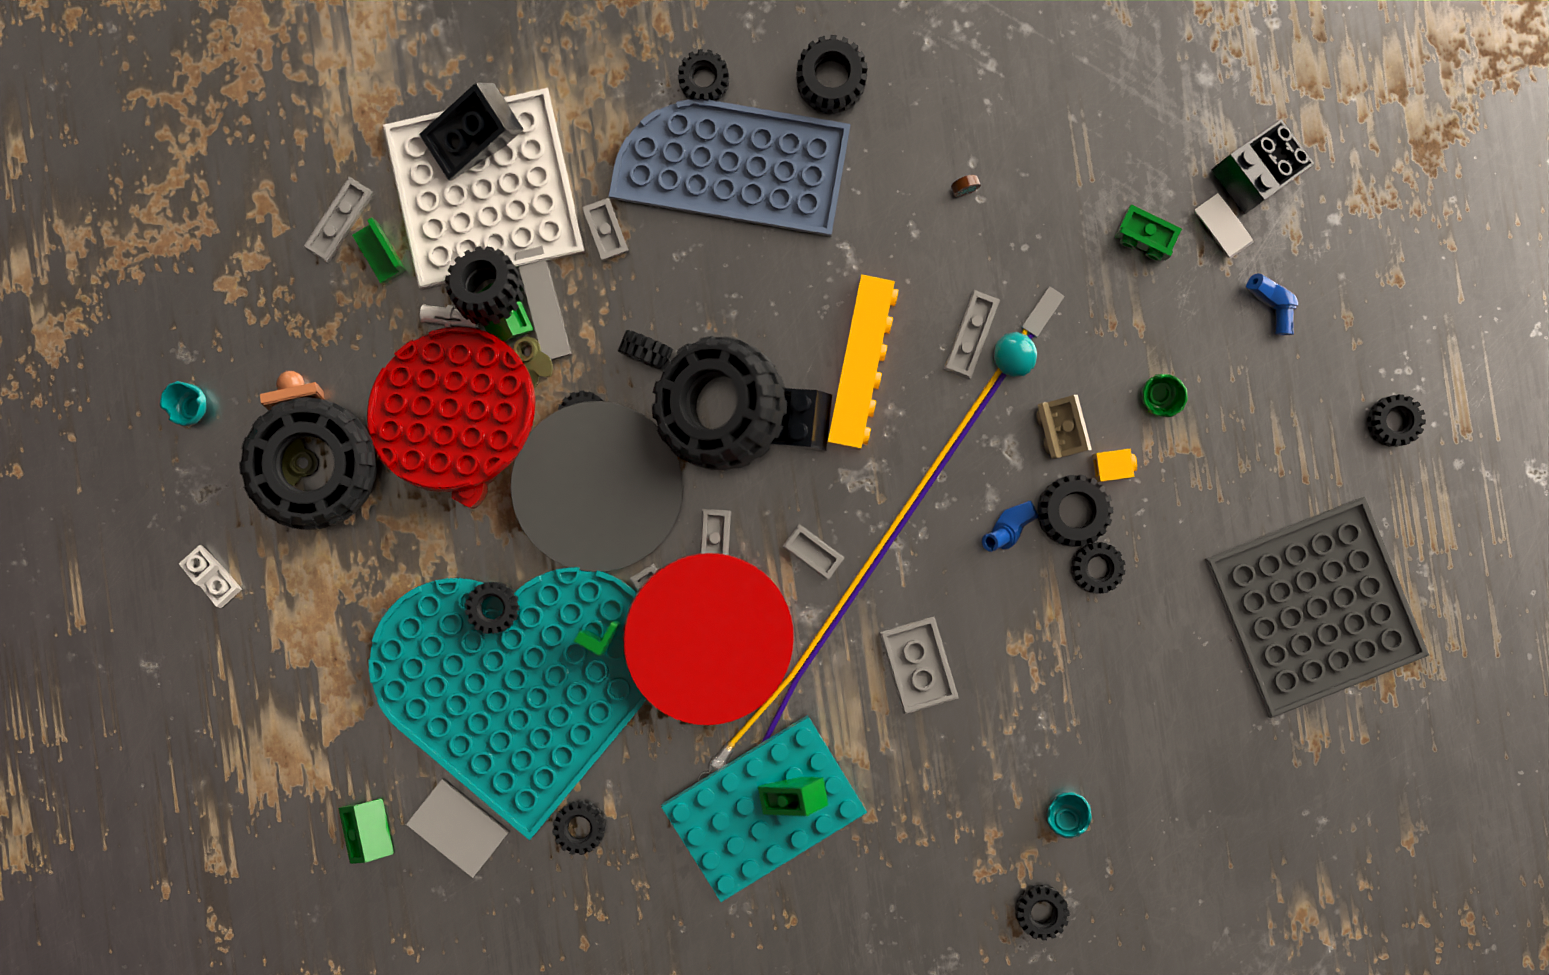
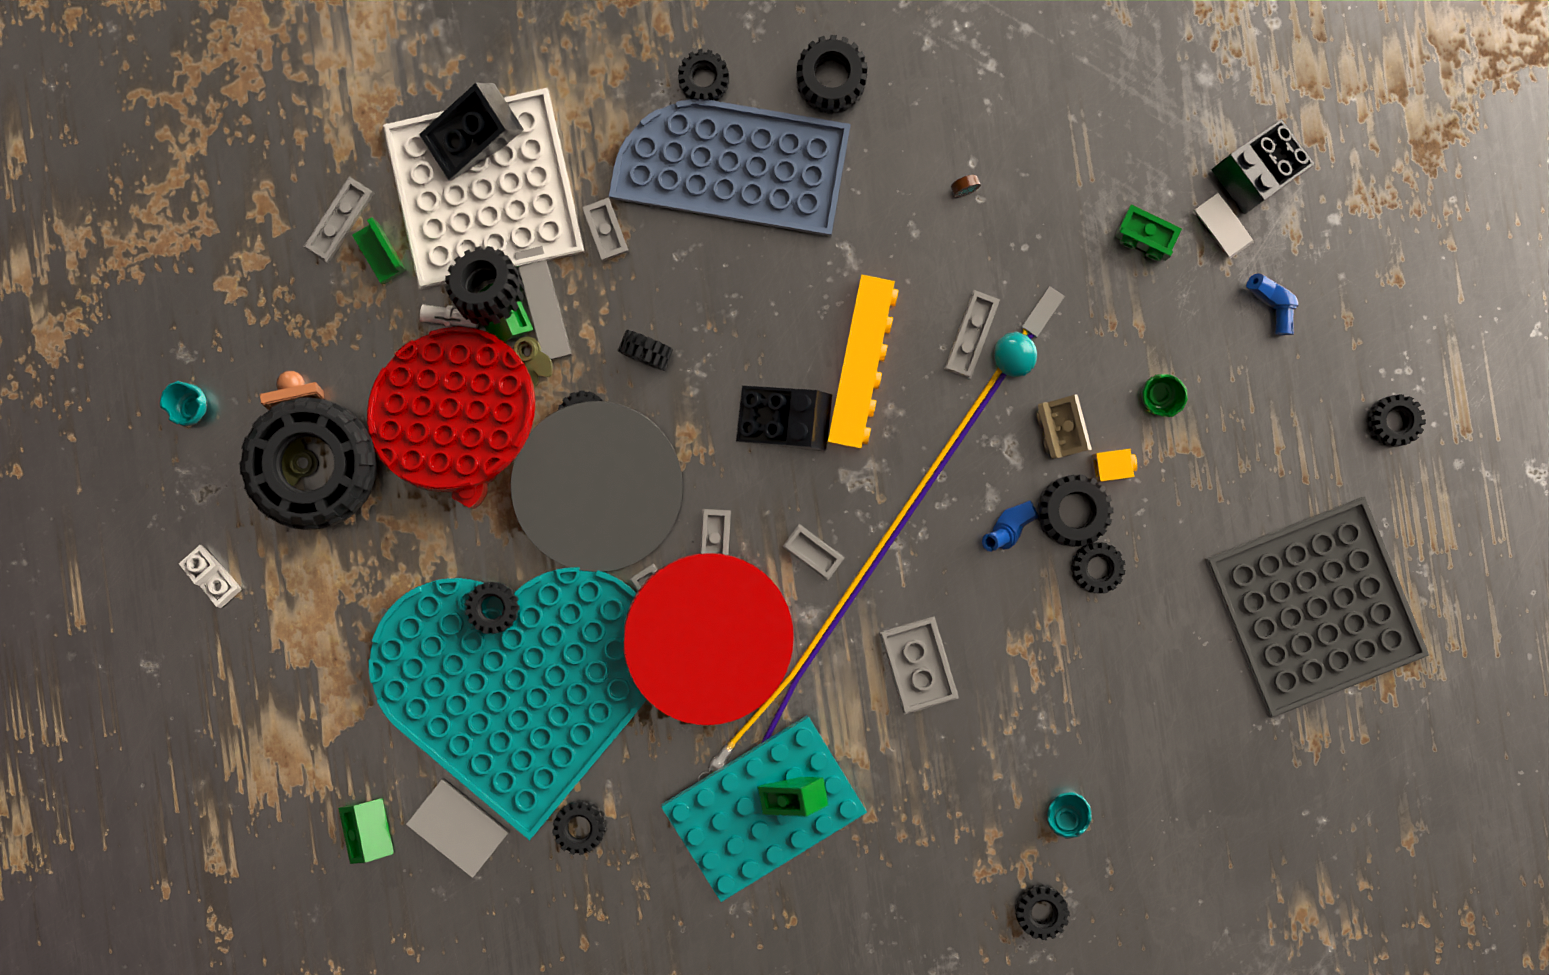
green panel [574,620,621,656] -> none
black tyre [651,336,787,471] -> none

